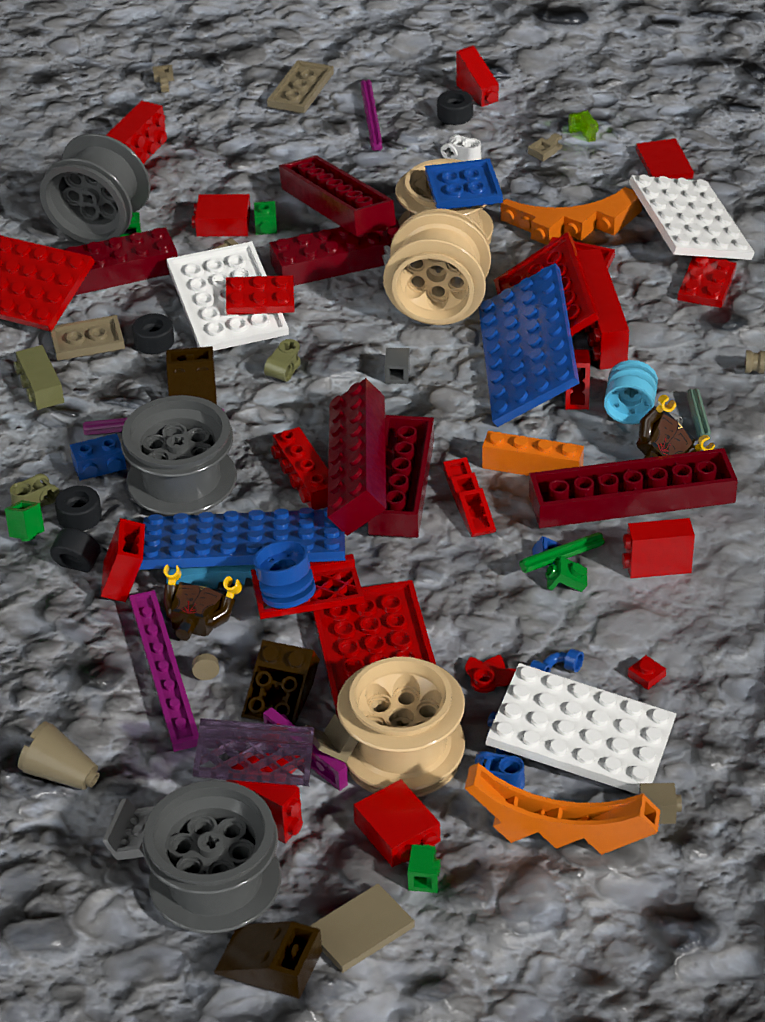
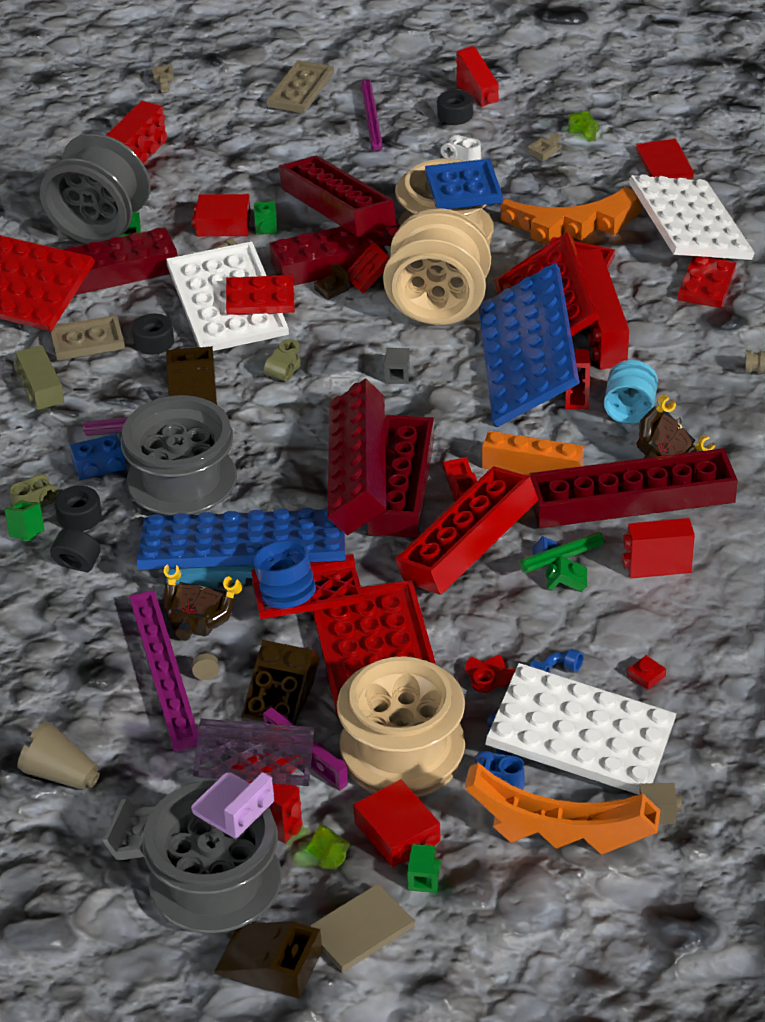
red brick [101,518,145,602] -> none
red brick [271,427,328,510] -> none
dark tan panel [303,713,359,763] -> none
sand green axle [686,388,711,441] -> none
none -> lavender bracket [192,772,274,839]
none -> clear neon green bracket [306,825,350,869]
none -> dark brown bracket [314,263,350,300]
none -> red plate [347,242,390,294]
none -> red brick [395,466,539,595]

